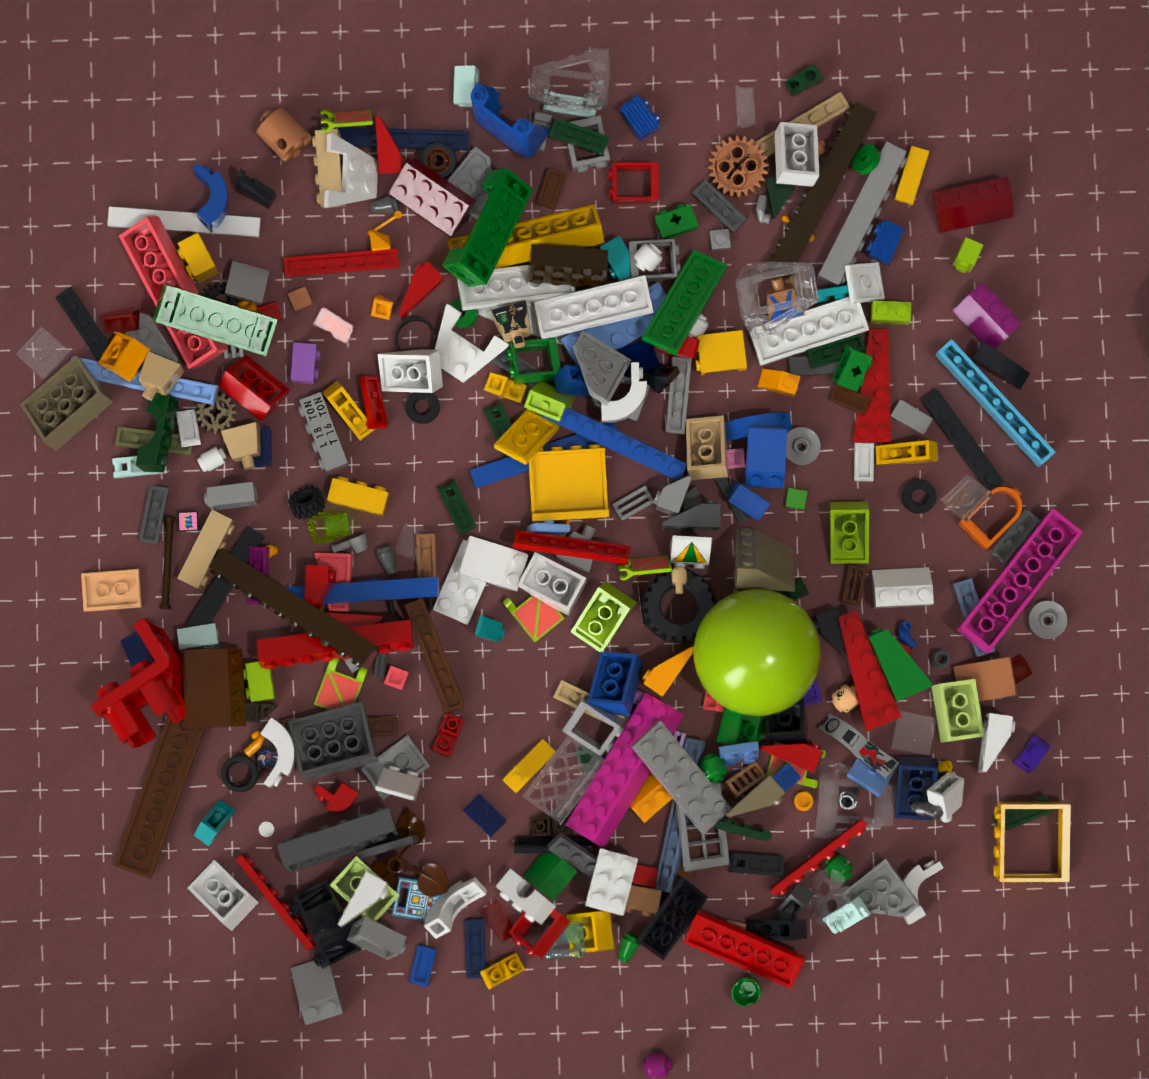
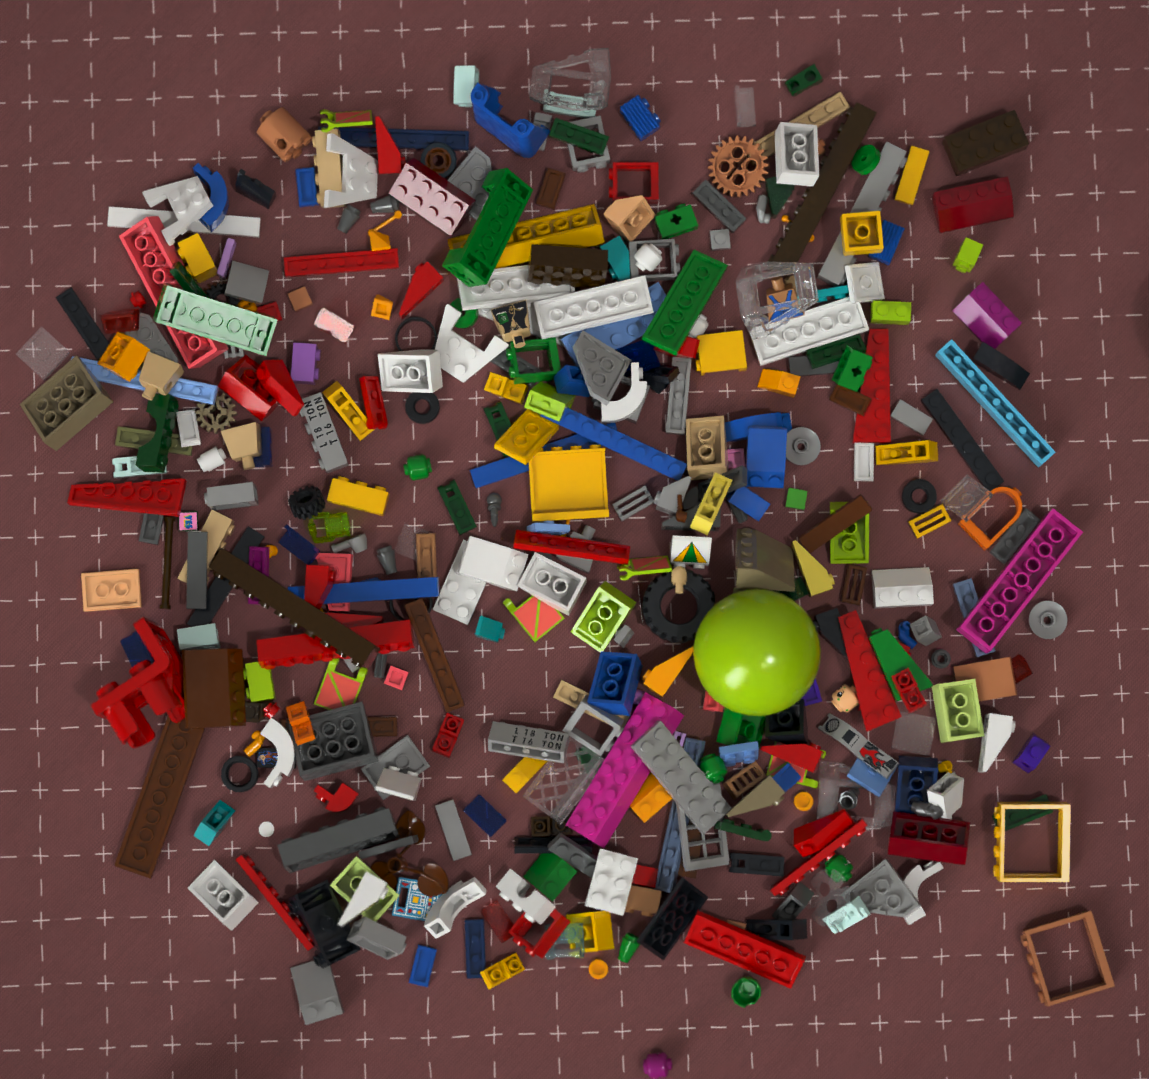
none -> red wing [67,478,187,517]
none -> red plate [130,290,146,308]
none -> white wing [142,176,213,246]
none -> dark green tile [169,261,209,298]
none -> dark grey tile [186,532,208,609]
none -> lavender tile [217,238,237,279]
none -> red slope [256,359,304,416]
none -> red plate [263,702,281,719]
none -> clear blue panel [278,524,320,565]
none -> orange slope [286,701,316,745]
none -> blue tile [296,167,319,207]
none -> dark grey cone [337,204,361,234]
none -> green head [403,454,432,481]
none -> light grey tile [435,800,472,861]
none -> dark grey bar [487,492,502,527]
none -> light grey brick [488,721,569,763]
none -> light orange tile [589,959,608,979]
none -> light nougat slope [603,195,656,242]
none -> light grey plate [614,625,635,648]
none -> reddish brown hand [676,495,688,523]
none -> light yellow slope [690,472,732,535]
none -> dark grey plate [698,465,747,502]
none -> light yellow slope [791,540,835,597]
none -> red slope [794,809,854,857]
none -> reddish brown tile [799,494,873,553]
none -> yellow brick [840,211,884,256]
none -> dark red slope [888,811,970,865]
none -> red slope [891,668,927,714]
none -> yellow tile [908,504,951,539]
none -> light grey panel [910,615,942,646]
none -> dark brown brick [942,110,1029,177]
none -> nougat window [1020,911,1115,1006]

